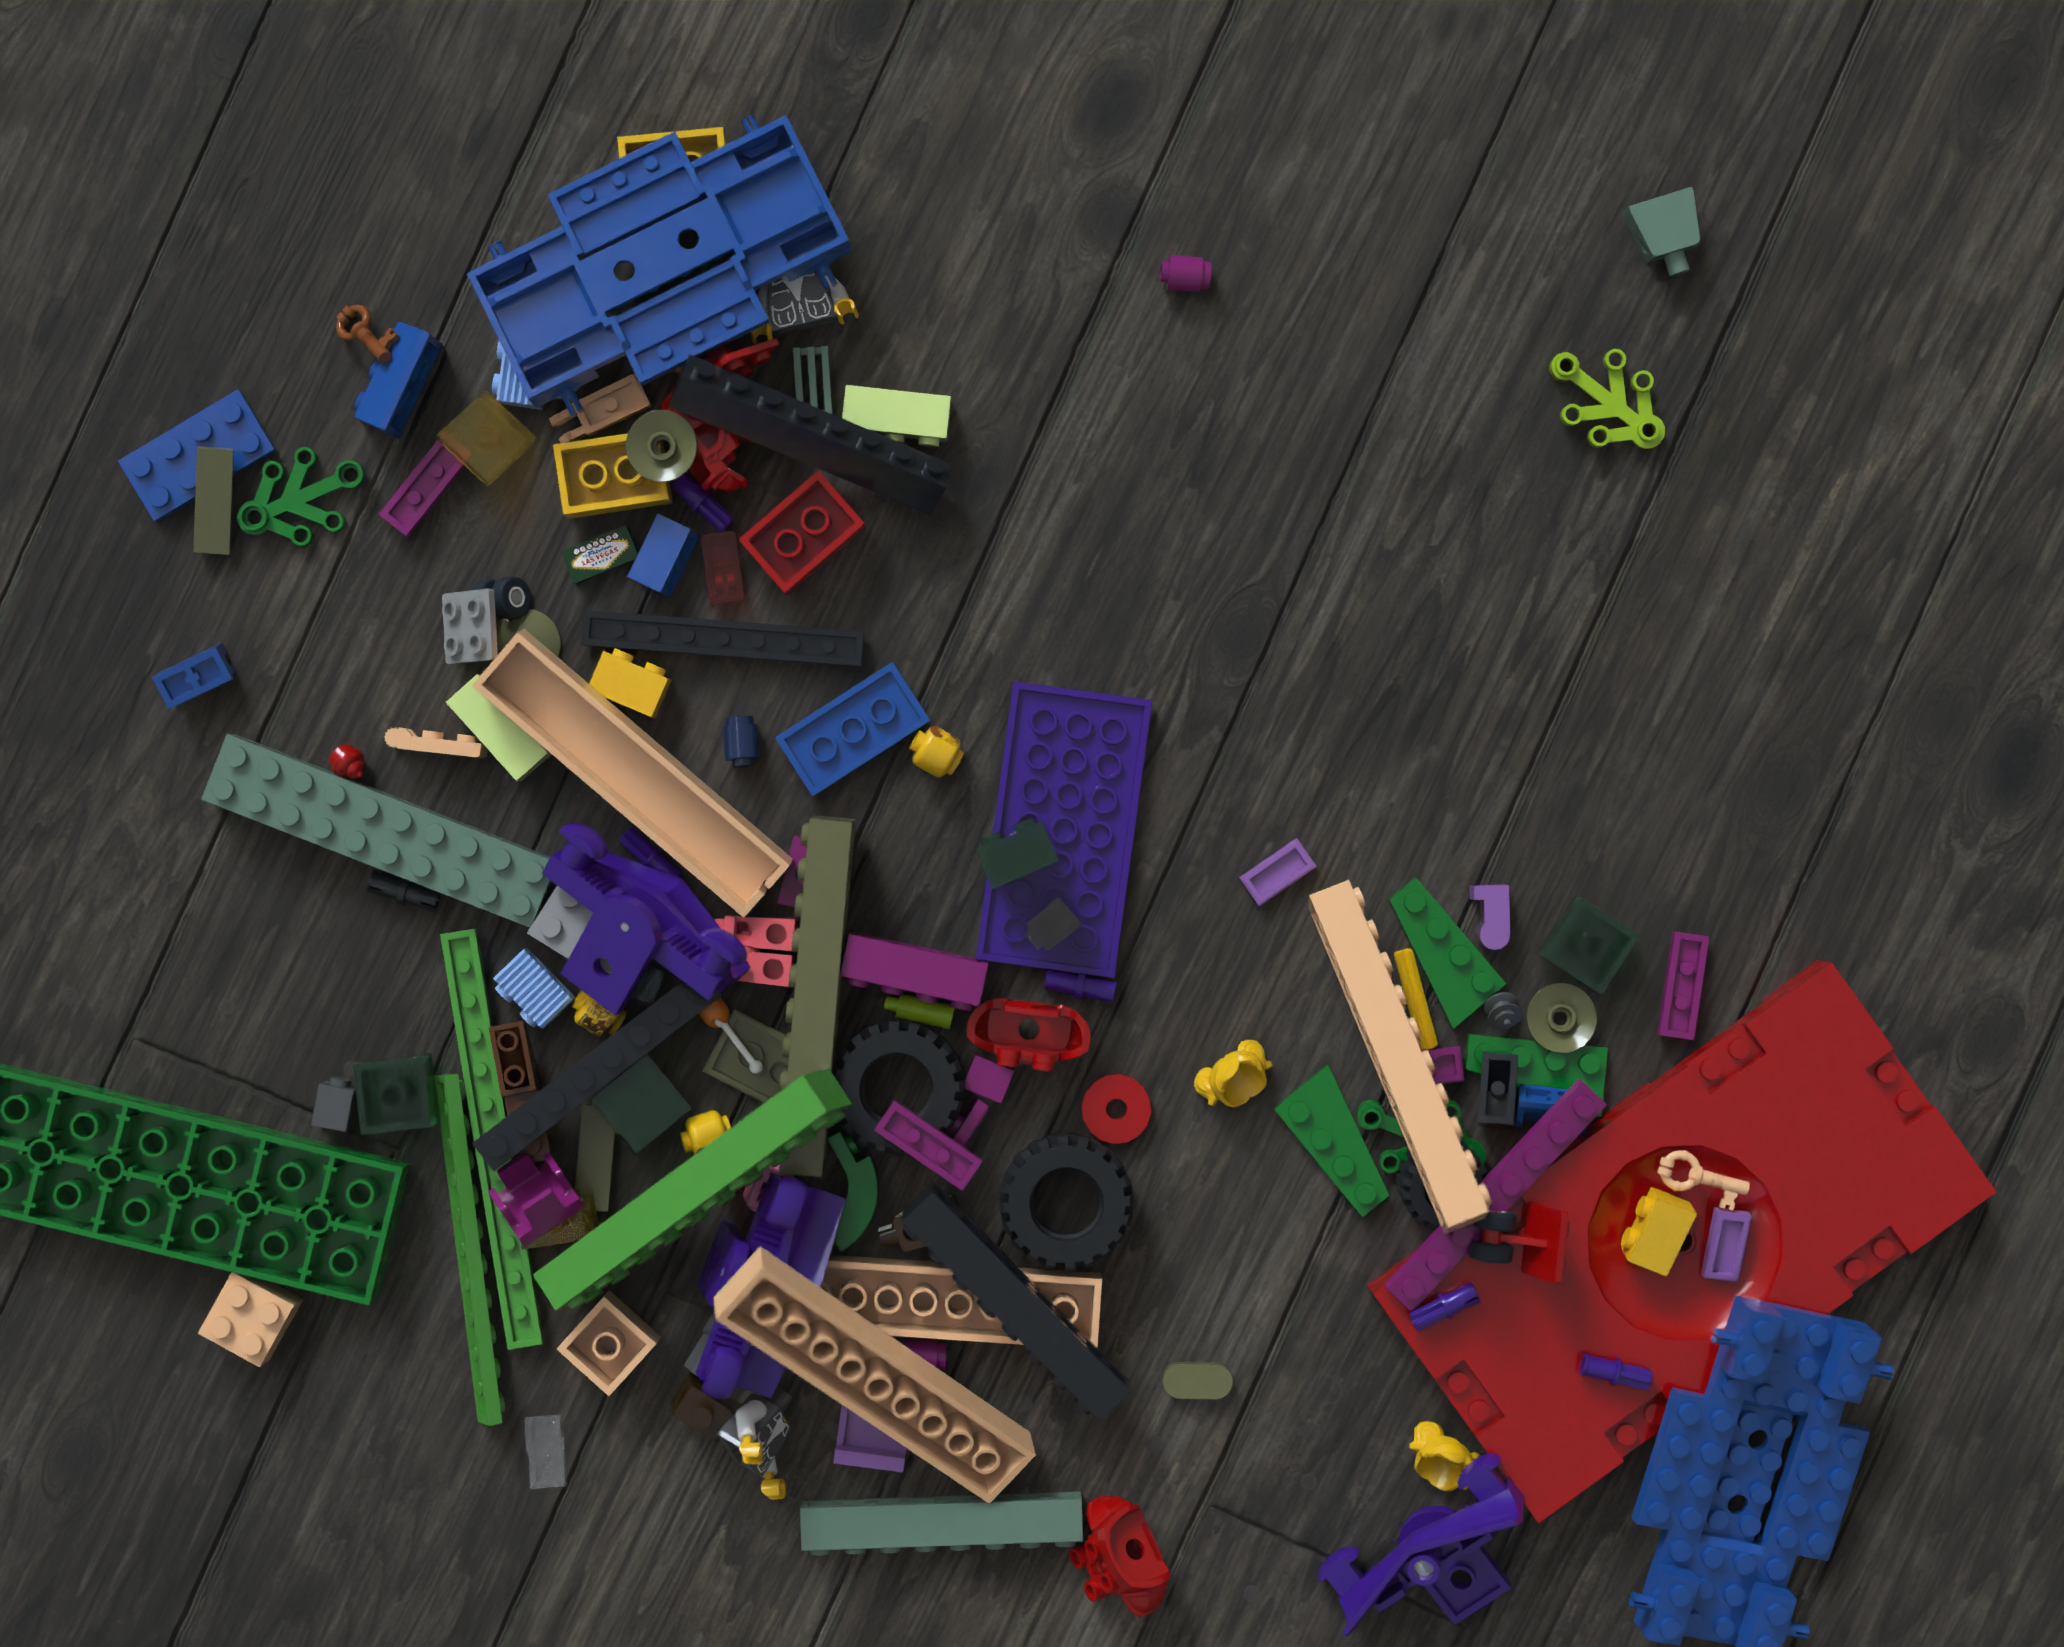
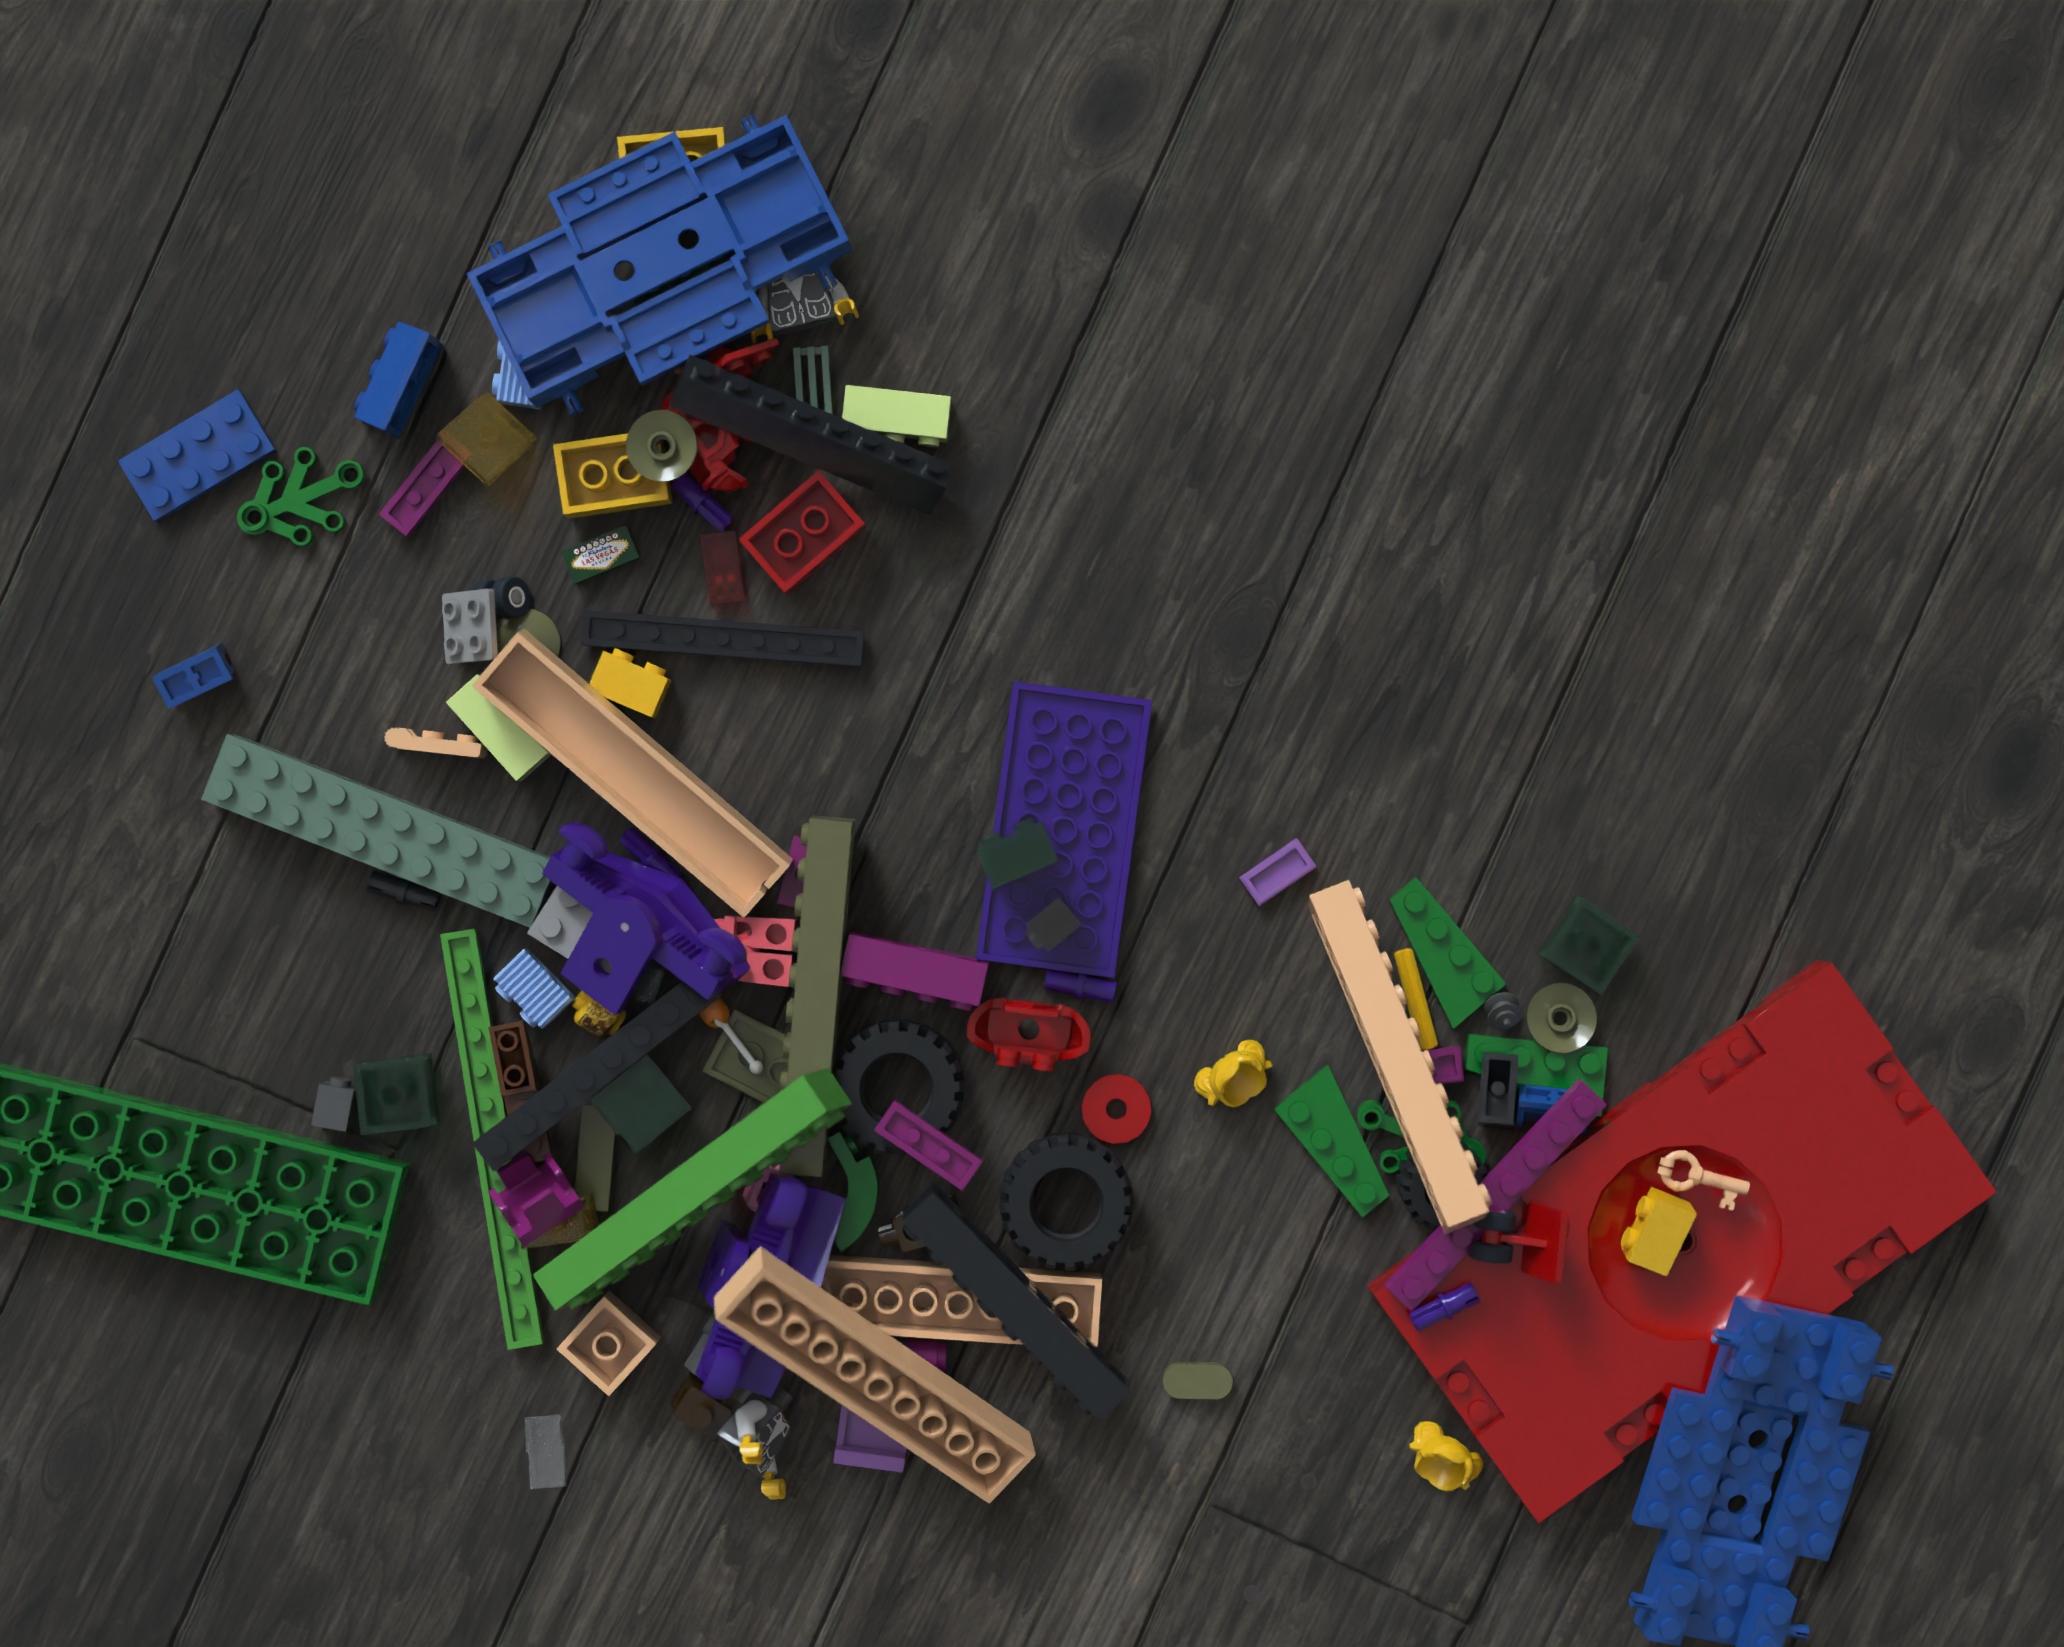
olive tile [193,446,234,555] -> none
light nougat brick [198,1272,303,1367] -> none
red plate [328,744,364,780] -> none
dark orange piece [336,304,400,364] -> none
bright green plate [434,1073,505,1426] -> none
light nougat hinge [549,373,651,443] -> none
blue hinge [627,513,701,598] -> none
yellow head [680,1110,731,1155] -> none
dark blue brick [722,716,760,768] -> none
blue plate [775,662,930,797] -> none
sand green brick [800,1491,1083,1556] -> none
lime cylinder [884,993,954,1030] -> none
yellow head [909,726,964,778] -> none
magenta plate [948,1095,989,1147] -> none
magenta panel [964,1053,1015,1103] -> none
red piece [1069,1495,1171,1618] -> none
magenta brick [1159,254,1212,293] -> none
dark purple piece [1317,1453,1525,1637] -> none
medium lavender leg [1469,884,1510,950] -> none
lime plant [1549,349,1665,449] -> none
dark purple axle [1579,1353,1653,1390] -> none
sand green torso [1622,187,1700,277] -> none
magenta plate [1657,931,1710,1040] -> none
medium lavender tile [1701,1207,1752,1282] -> none

